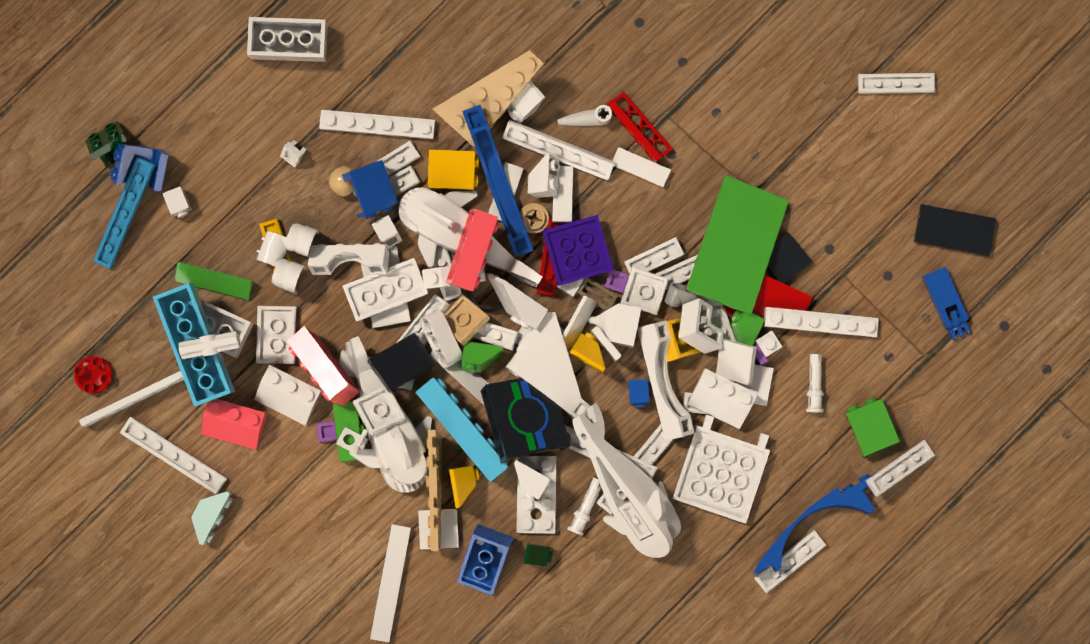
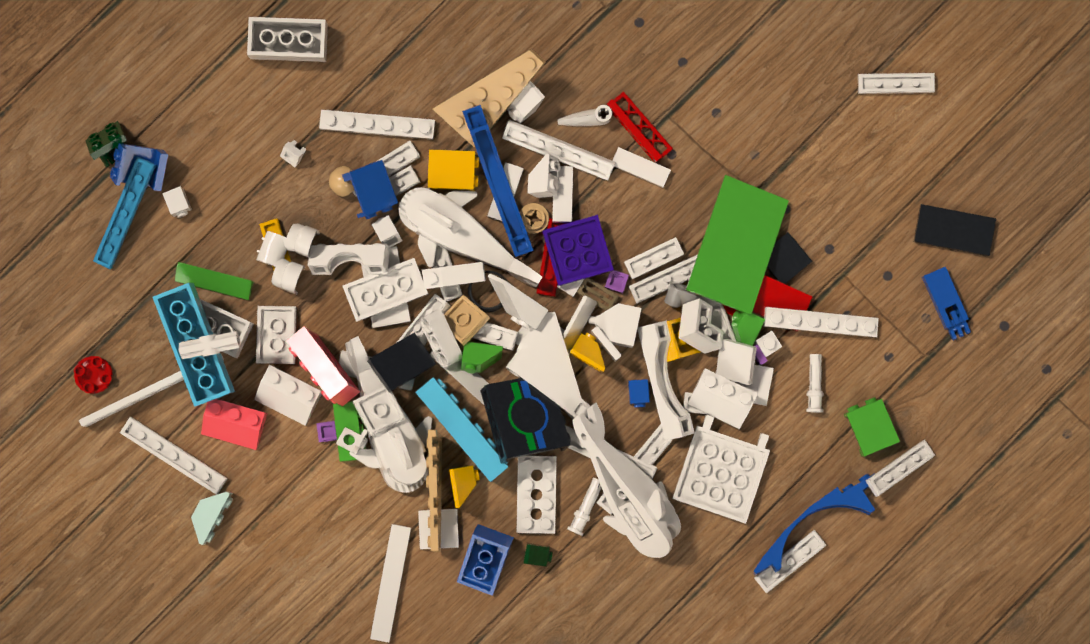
coral brick [445,209,499,291] -> none
white slope [514,460,550,501] -> none
white tile [620,267,669,315] -> none

